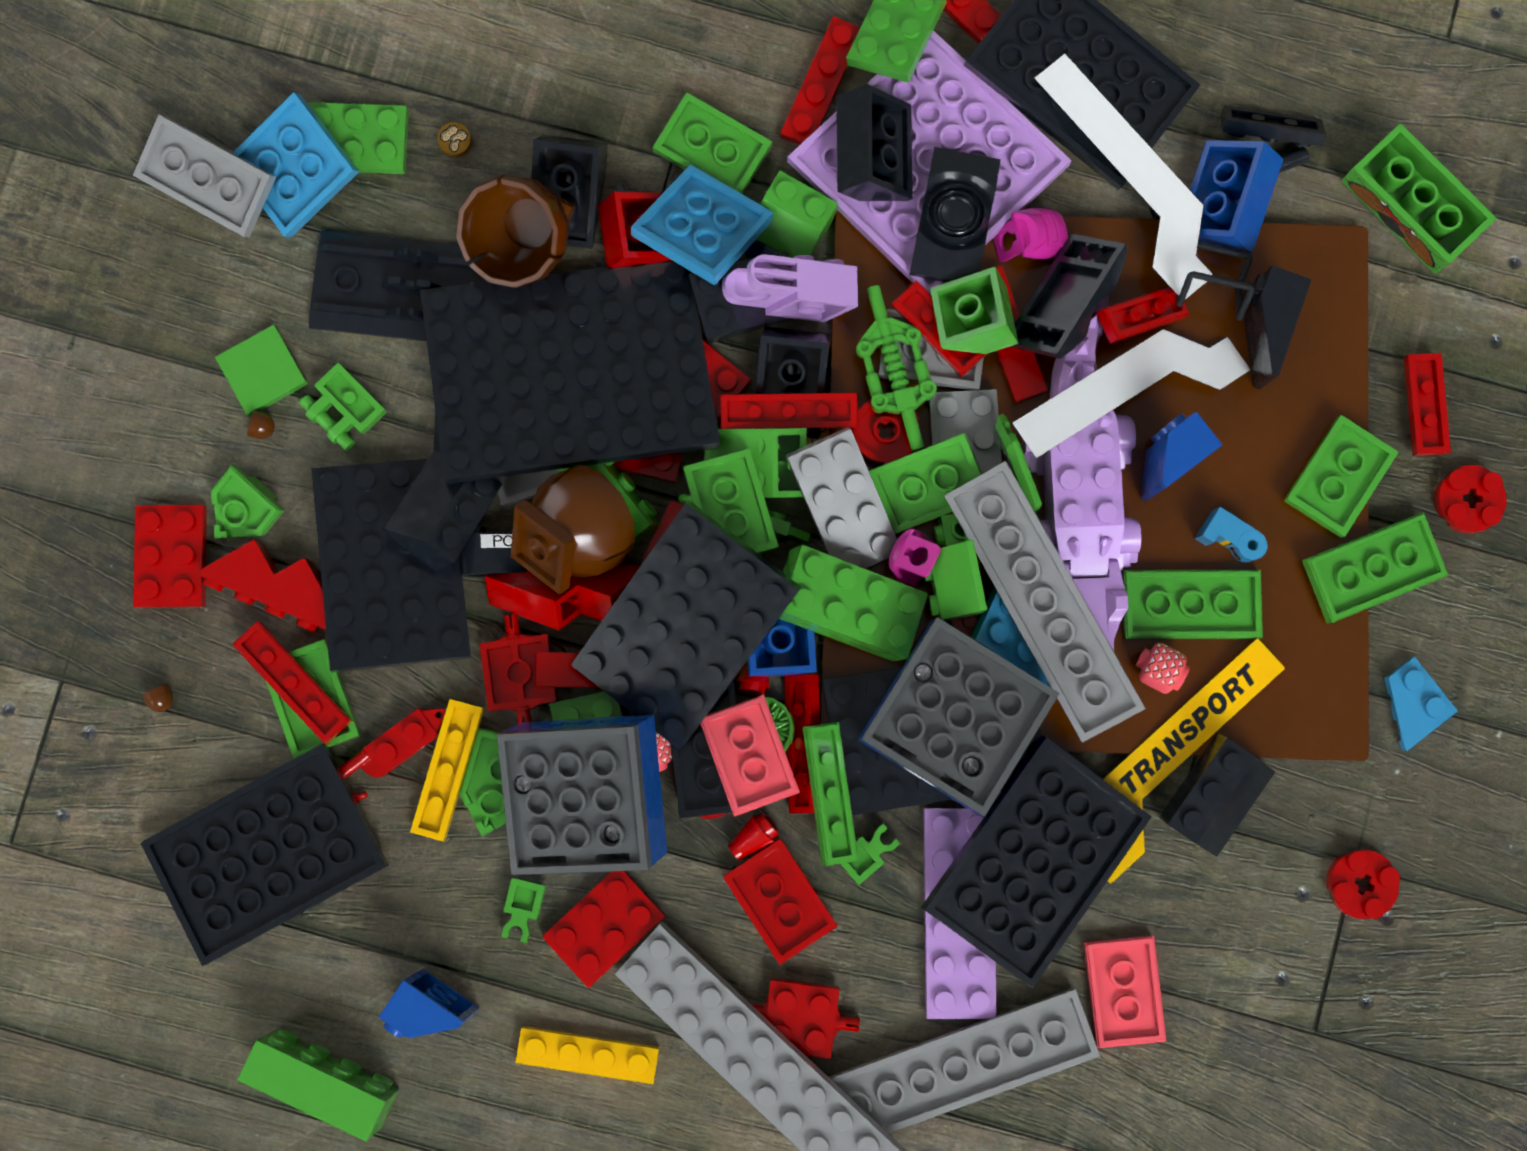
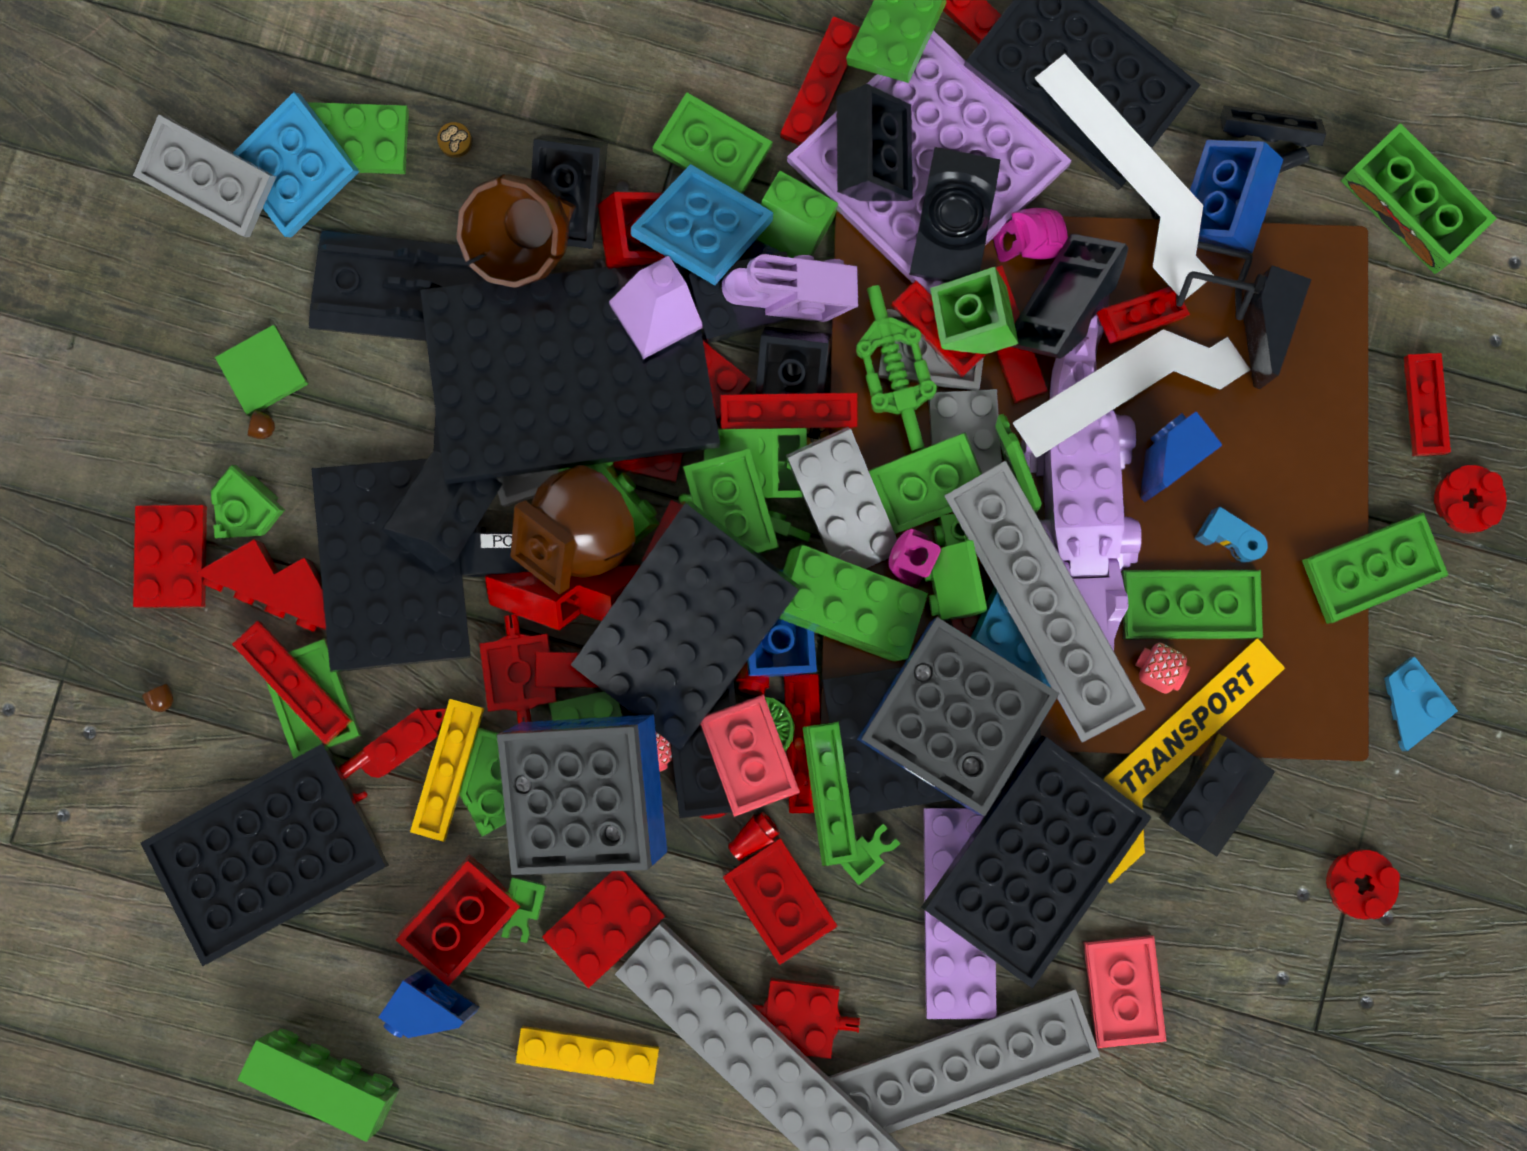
bright green plate [299,362,387,451] -> none
red plate [852,400,920,465] -> none
bright green plate [1283,415,1399,538] -> none
none -> red slope [396,854,520,987]
none -> lavender slope [609,256,703,359]

